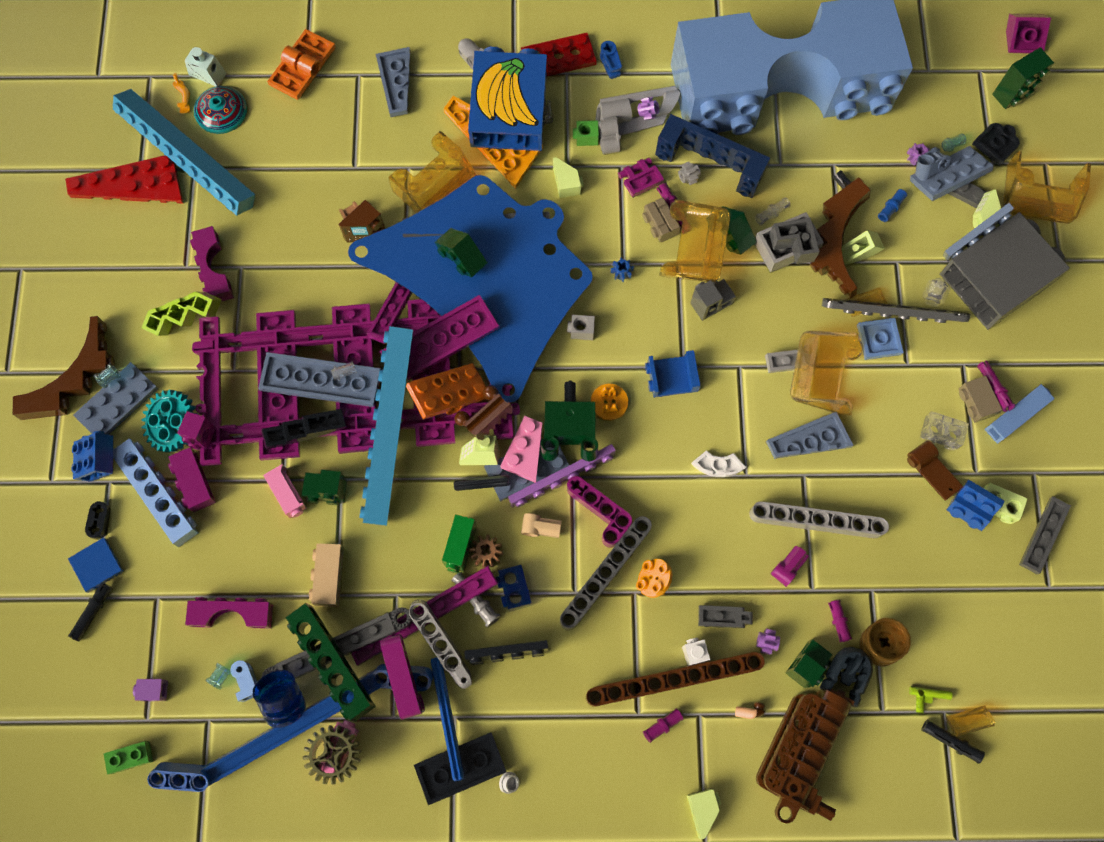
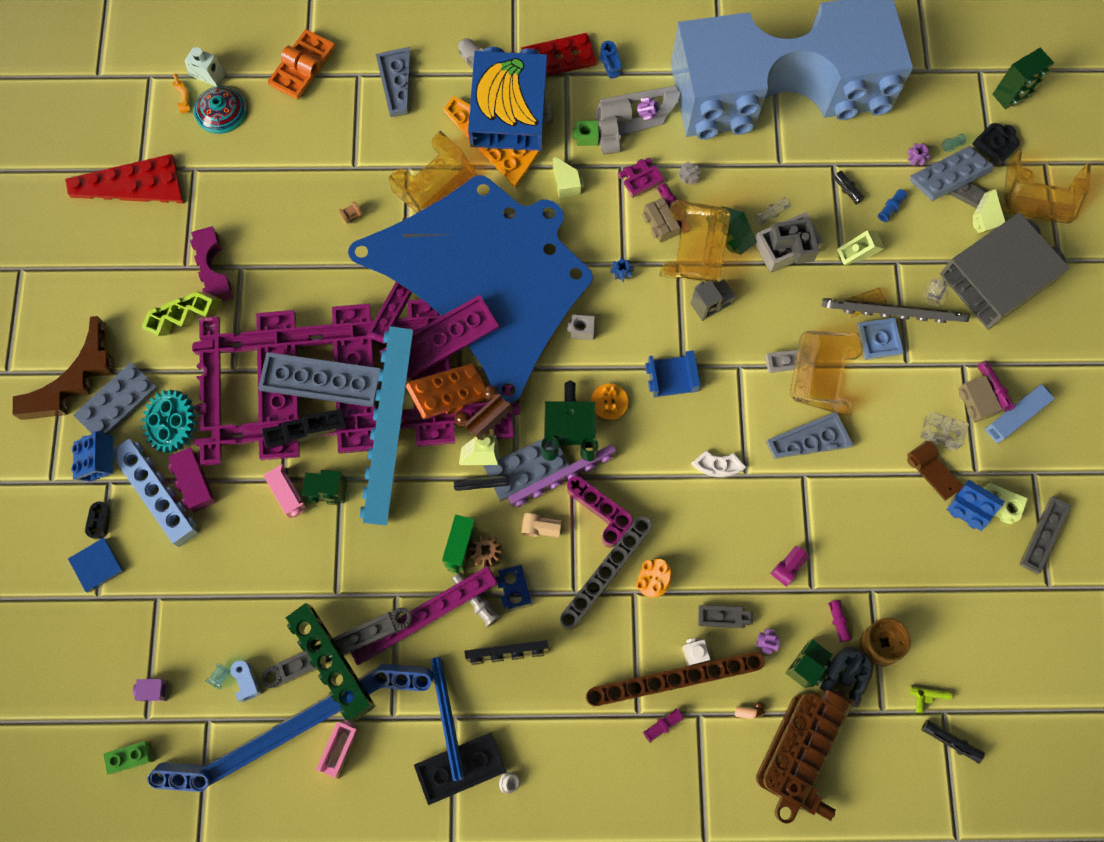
black pin [68,582,113,642] -> none
clear light blue bush [94,364,121,389] -> none
dark azure brick [113,89,255,216] -> none
magenta brick [177,411,216,450] -> none
magenta arch [185,597,273,629] -> none
clear blue wheel [253,670,306,728] -> none
olive gear [303,725,361,785] -> none
tan brick [309,544,344,607] -> none
clear pin [330,361,357,381] -> none
reddish brown slope [338,200,385,243] -> none
magenta beam [380,634,425,720] -> none
light grey piece [409,599,472,689] -> none
dark green brick [434,228,488,278] -> none
bright pink wing [500,416,543,483] -> none
dark blue plate [655,114,770,198] -> none
yellowish green slope [687,789,721,839] -> none
light grey beam [749,501,889,538] -> none
reddish brown arch [810,177,871,298] -> none
sand blue piece [915,147,951,179] -> none
sand blue plate [943,203,1014,261] -> none
clear yellow tile [946,705,995,737] -> none
magenta slope [1006,13,1051,53] -> none

